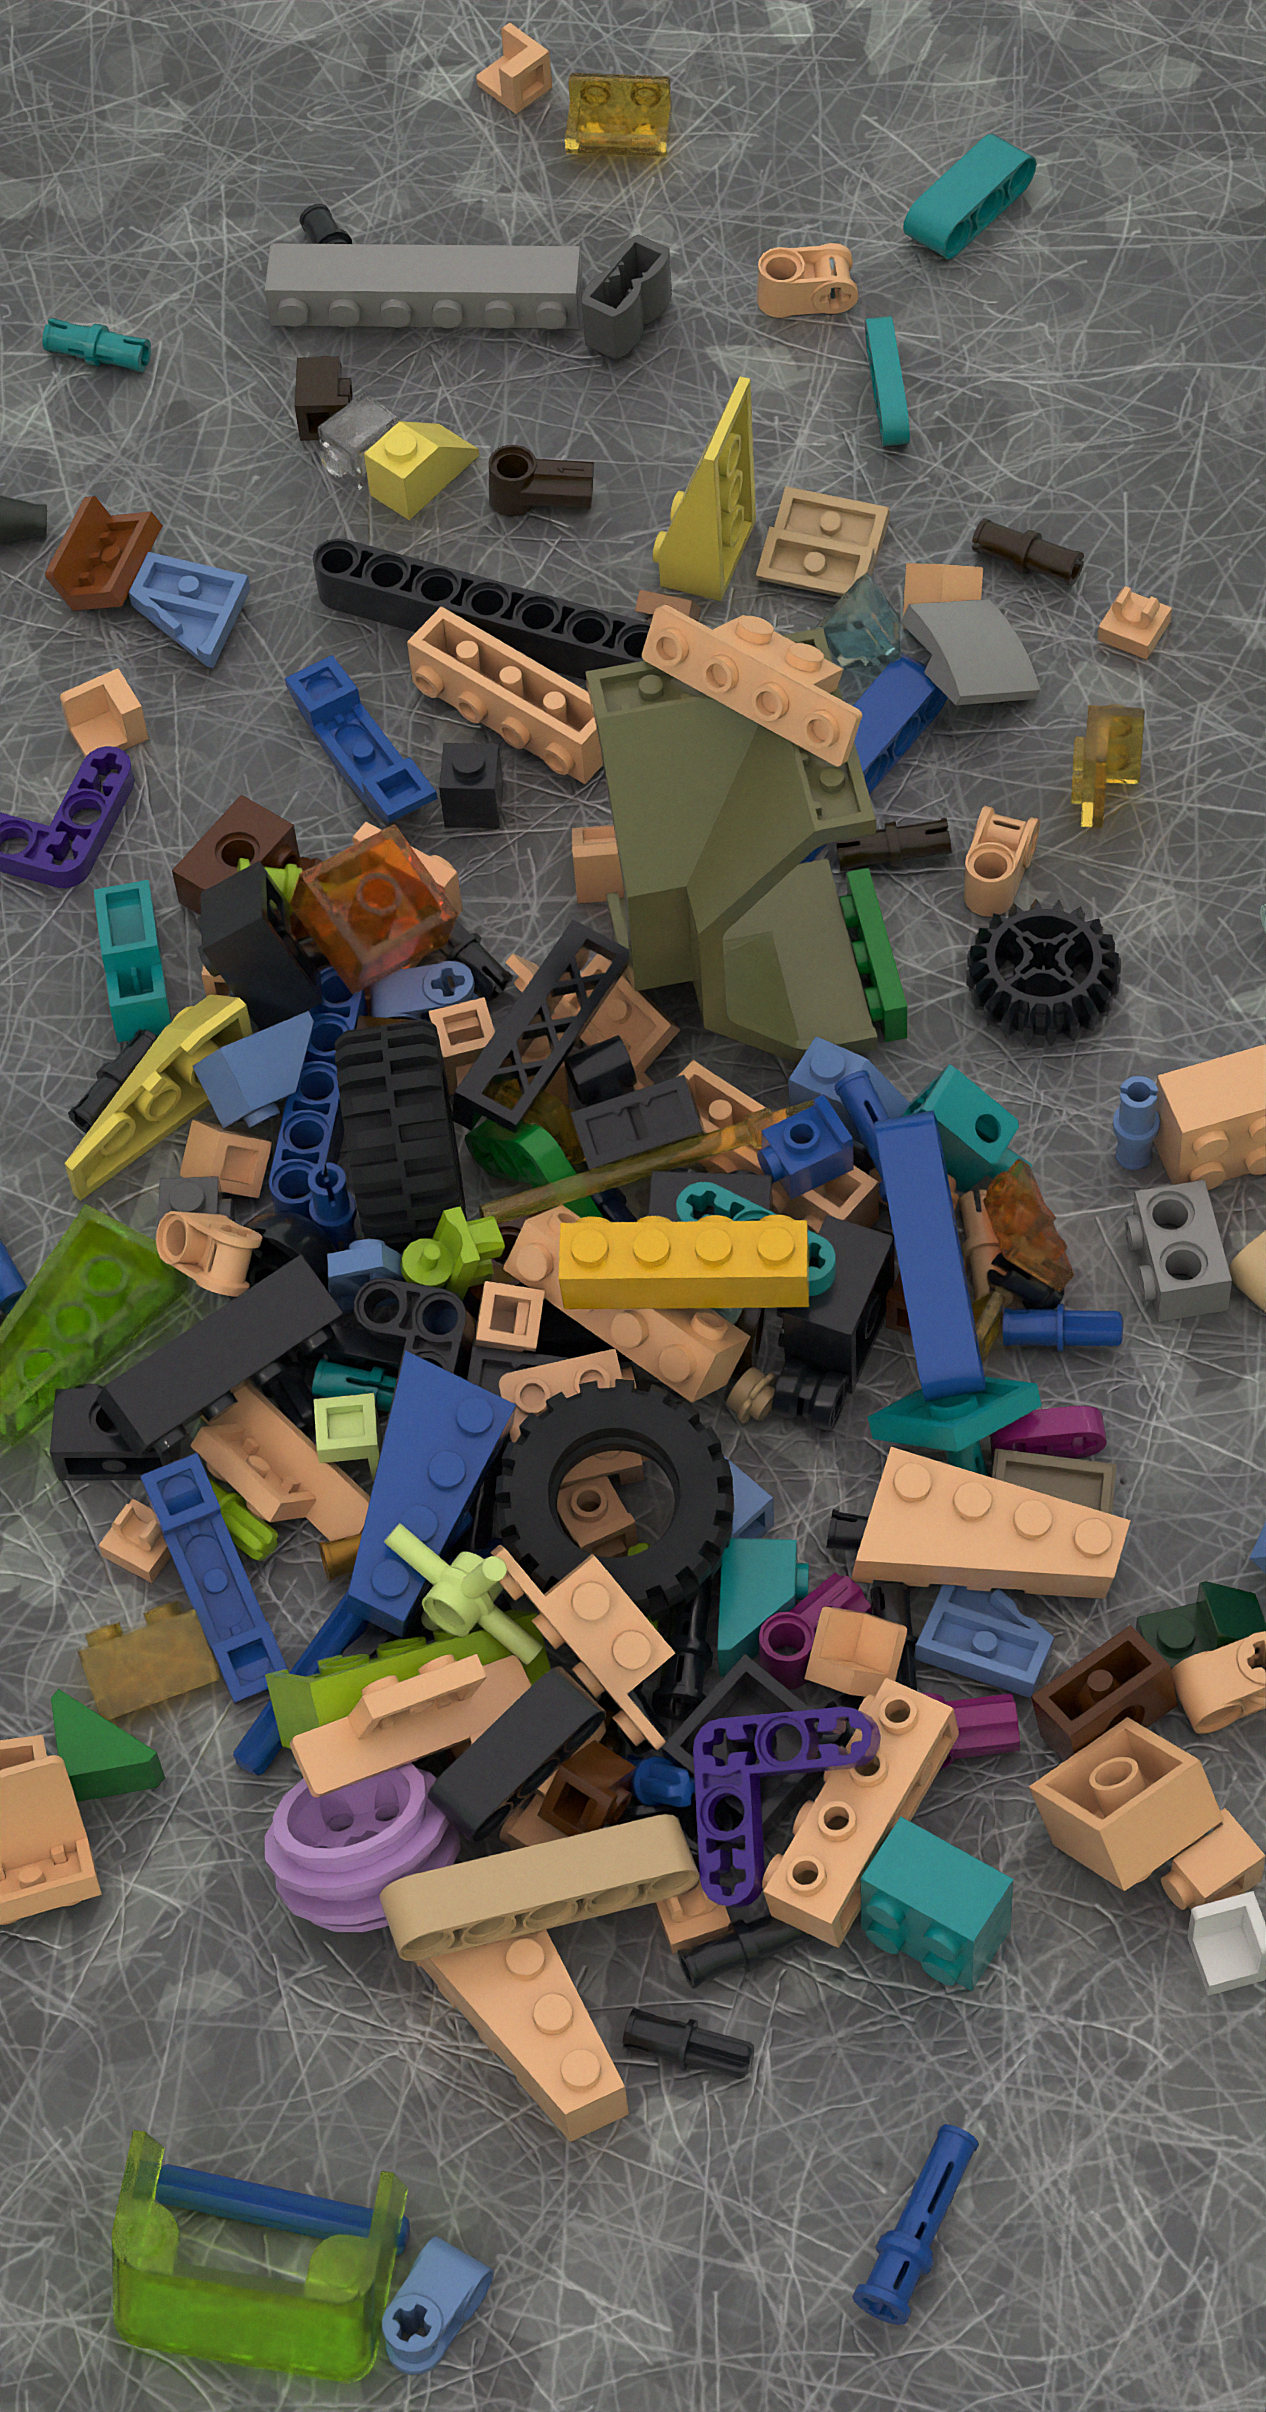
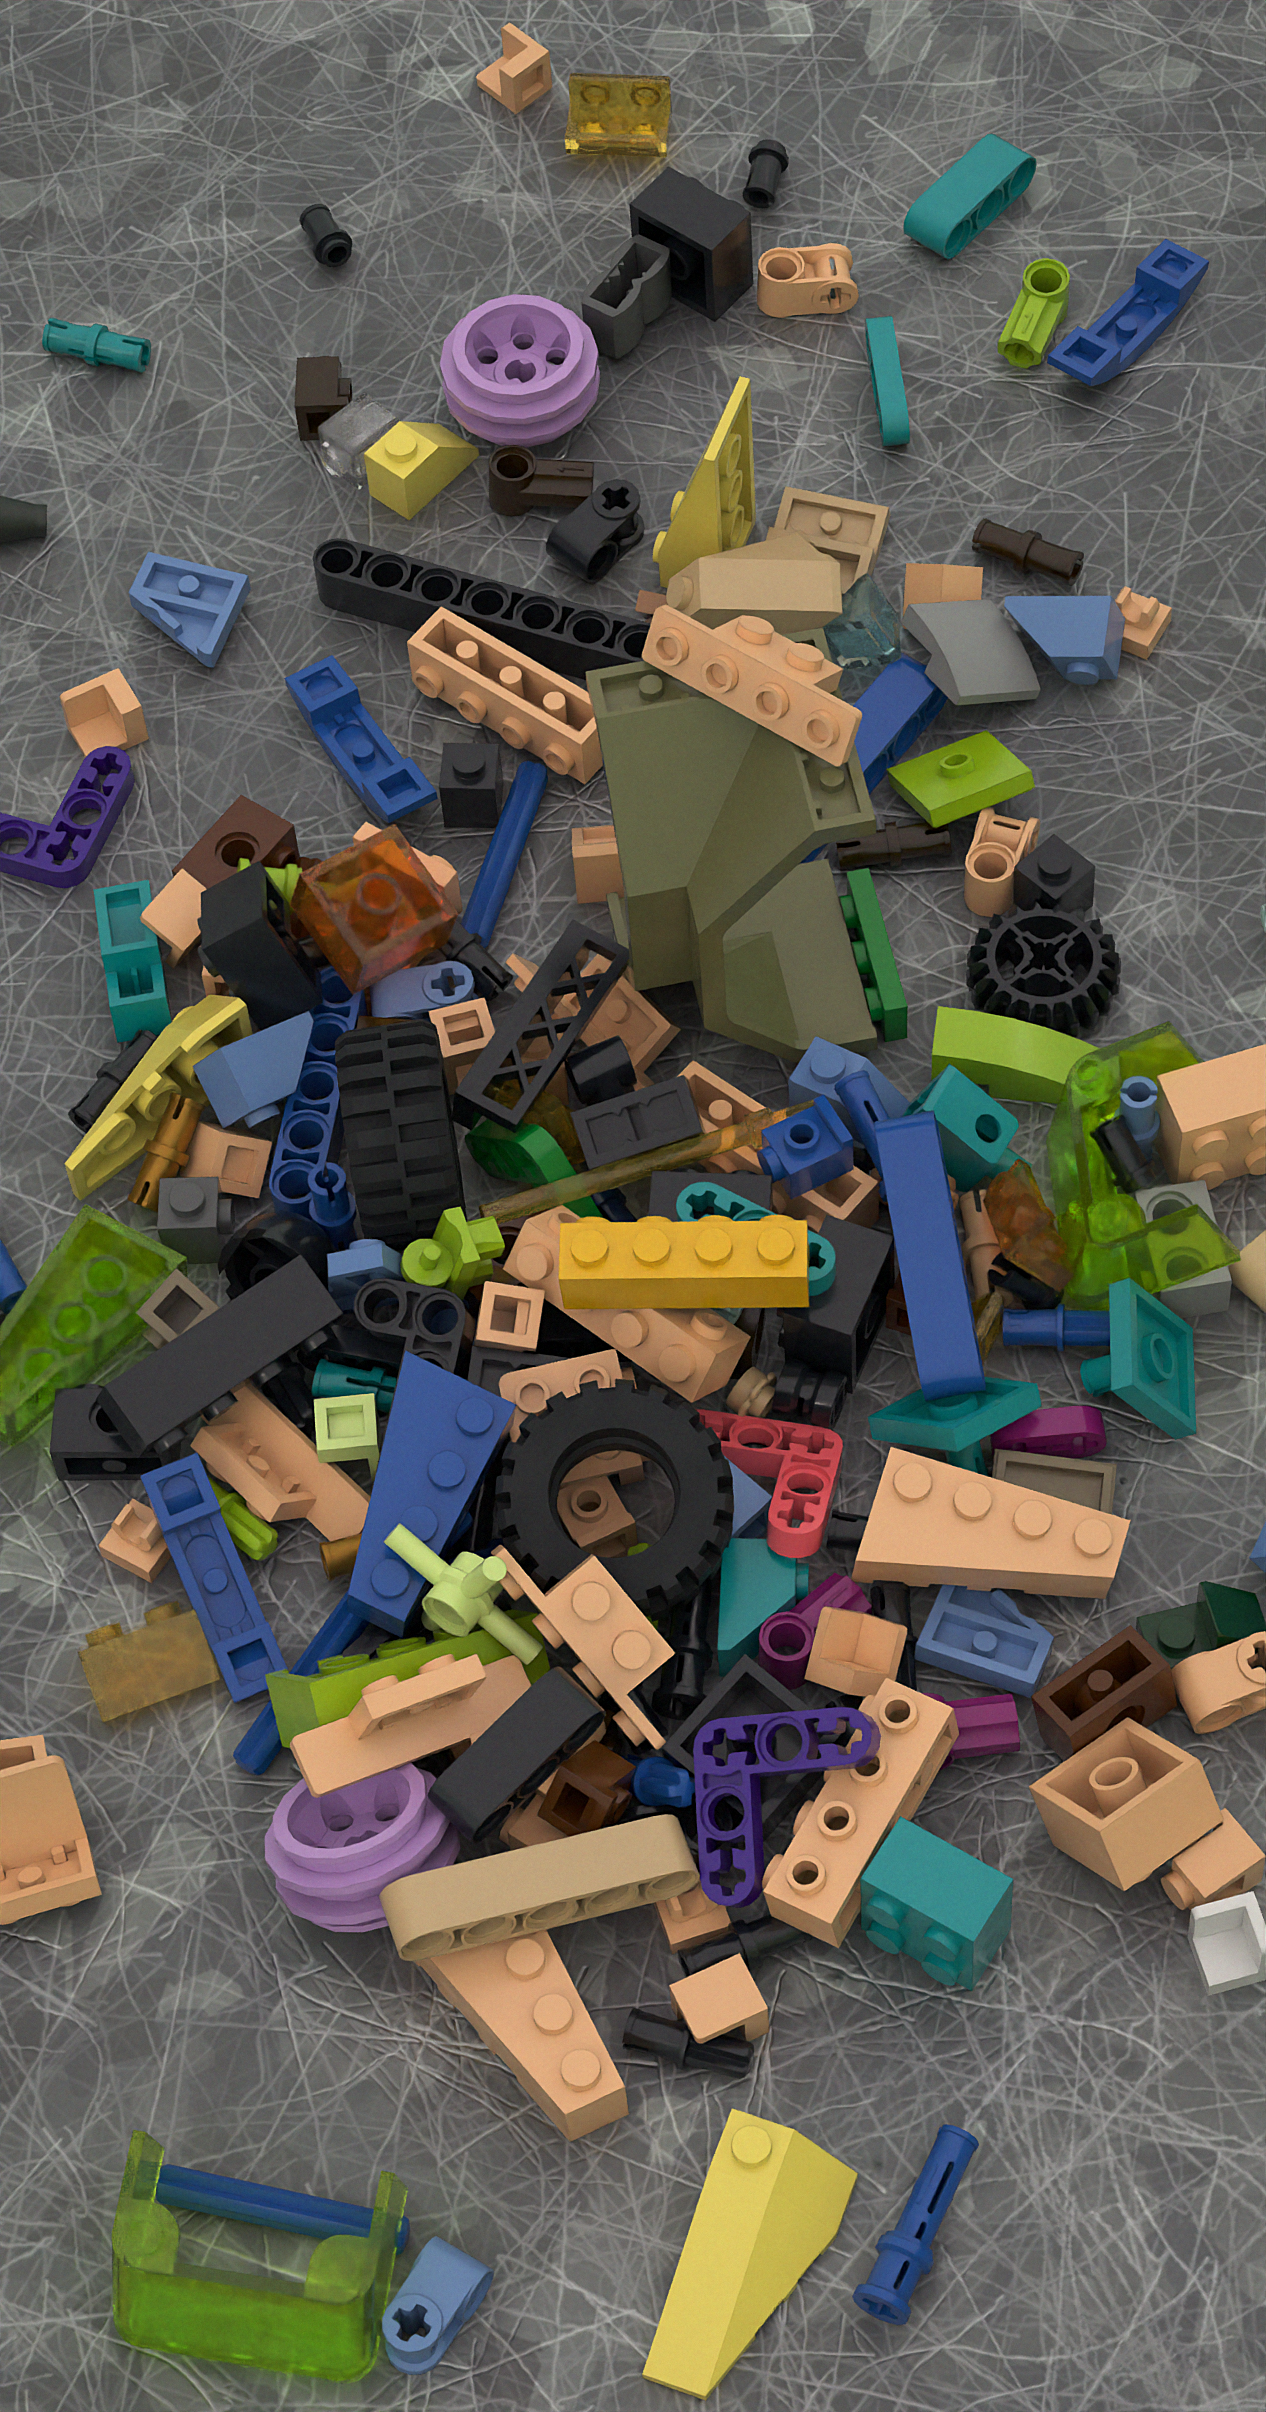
dark orange bracket [45,496,163,611] -> none
green slope [51,1689,165,1802] -> none
light nougat piece [156,1211,262,1297] -> none
light grey brick [264,243,583,329] -> none
clear yellow bracket [1071,704,1145,828] -> none
none -> pearl gold pin [126,1092,206,1213]
none -> dark tan brick [136,1269,220,1350]
none -> light nougat panel [140,869,206,969]
none -> lavender wheel [440,294,600,448]
none -> blue axle [461,760,548,948]
none -> black piece [546,479,645,583]
none -> black brick [629,166,754,322]
none -> light yellow wedge [642,2108,858,2400]
none -> tan slope [666,533,843,635]
none -> light nougat panel [669,1953,769,2043]
none -> coral beam [695,1409,843,1558]
none -> black pin [742,139,789,209]
none -> lime plate [886,730,1035,828]
none -> lime slope [931,1006,1110,1108]
none -> lime piece [997,258,1070,369]
none -> medium blue slope [1004,596,1125,685]
none -> black brick [1013,834,1095,913]
none -> clear neon green windscreen [1046,1021,1241,1311]
none -> blue slope [1047,239,1209,386]
none -> teal tile [1080,1278,1196,1440]
none -> black pin [1089,1115,1156,1195]

